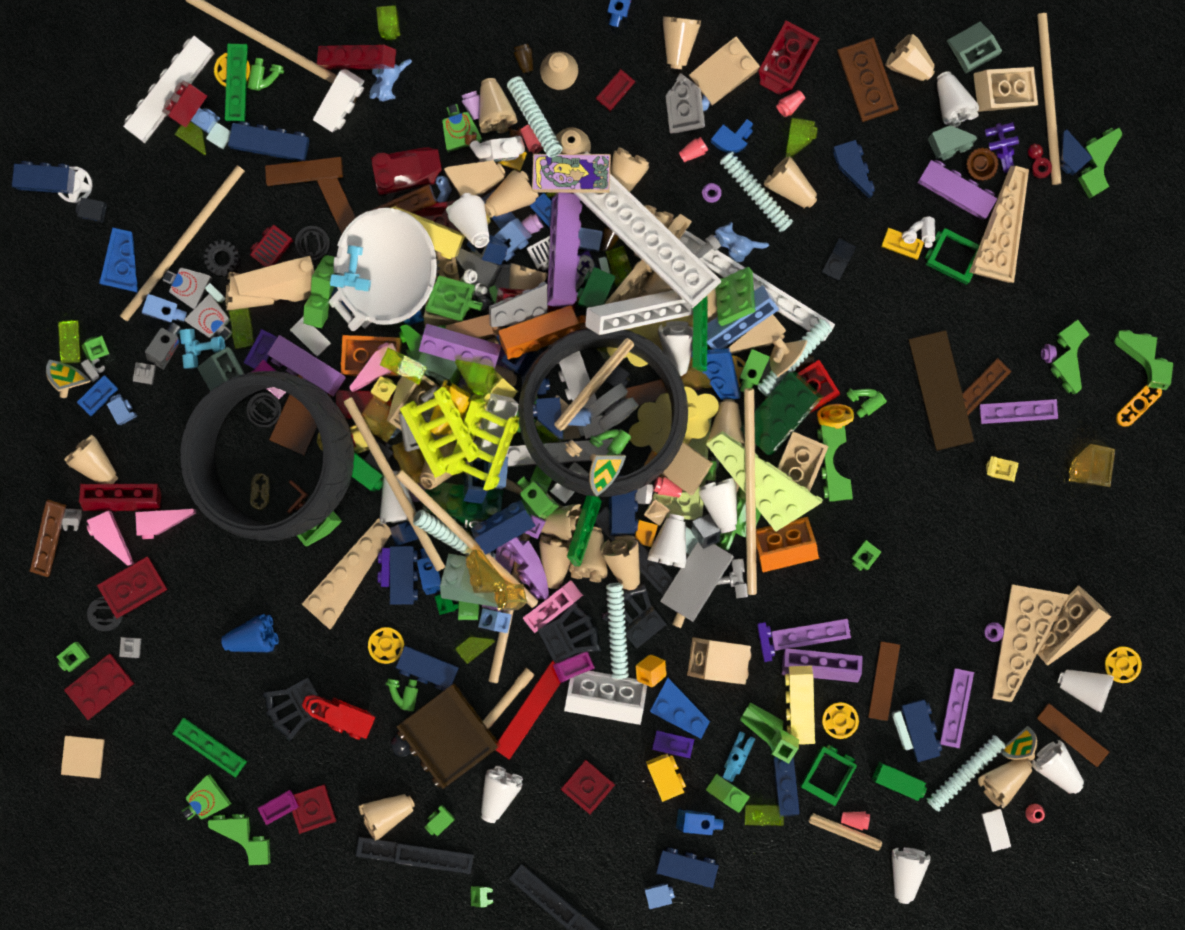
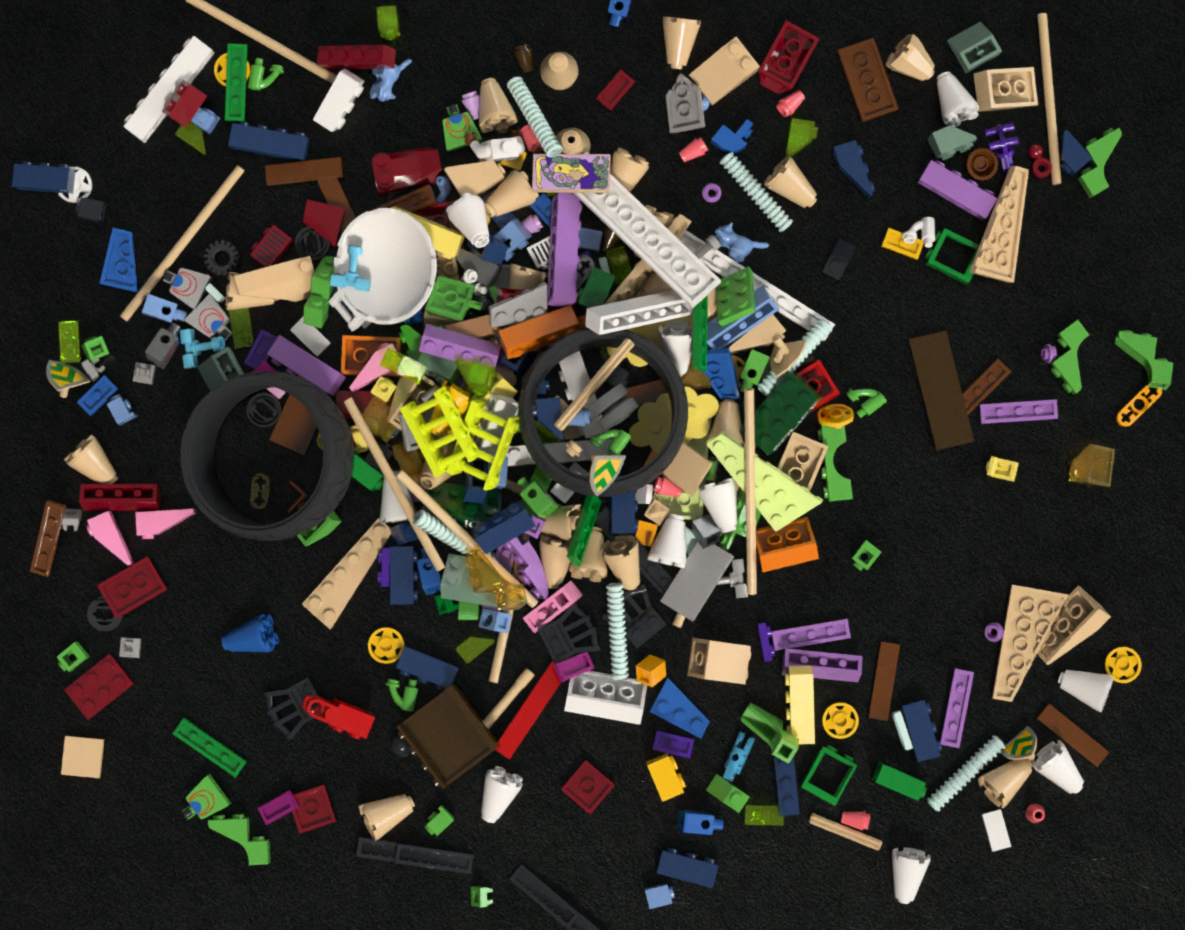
light aqua tile [206,122,231,149] -> none
none -> dark red slope [303,200,345,247]

